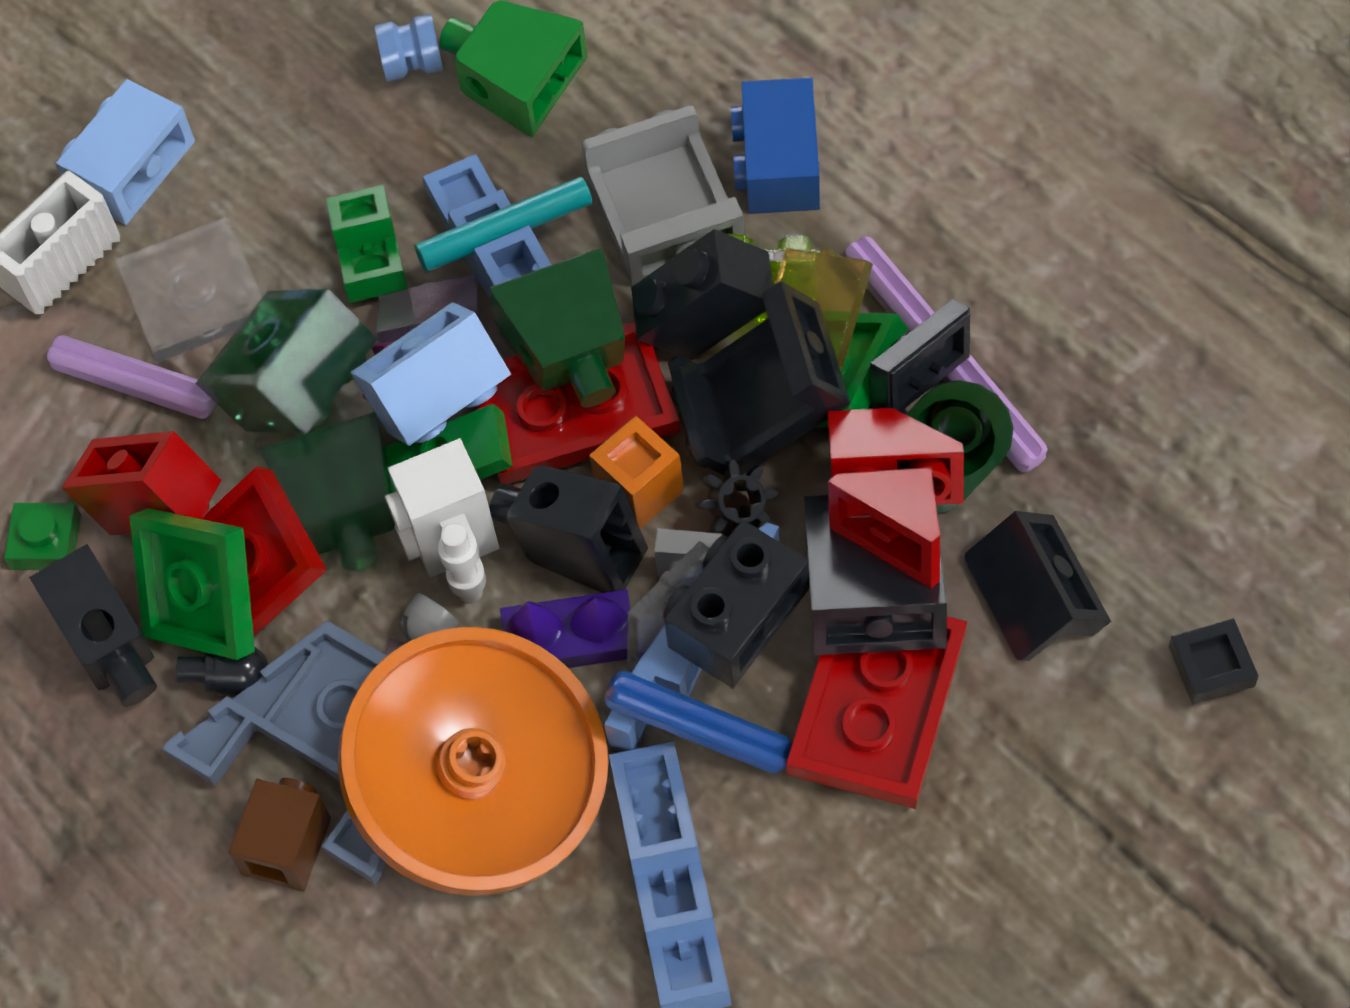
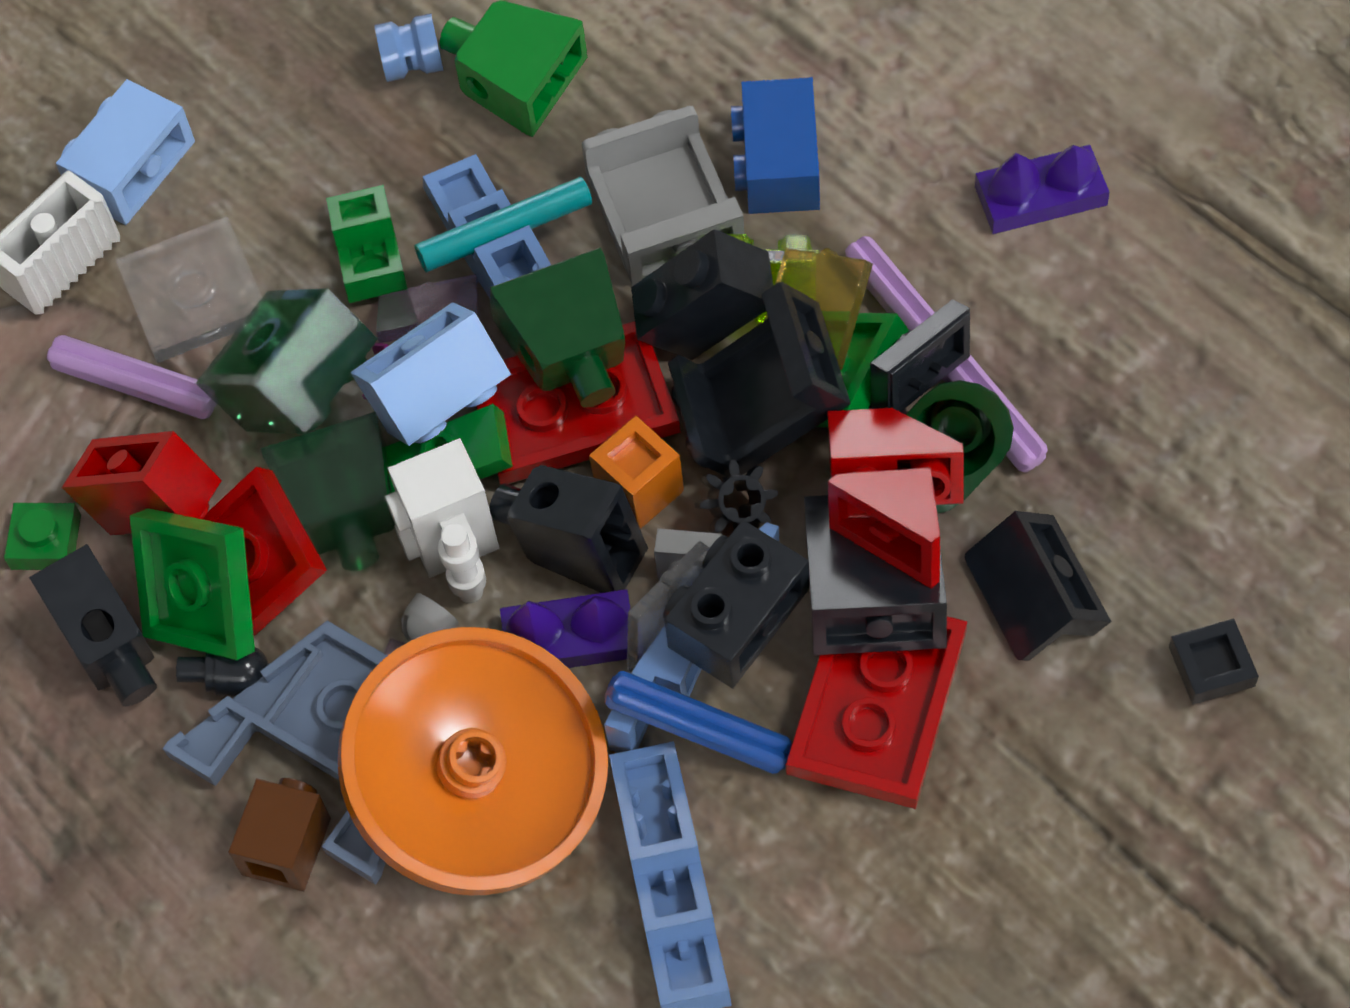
none -> dark purple tile [975,144,1110,234]

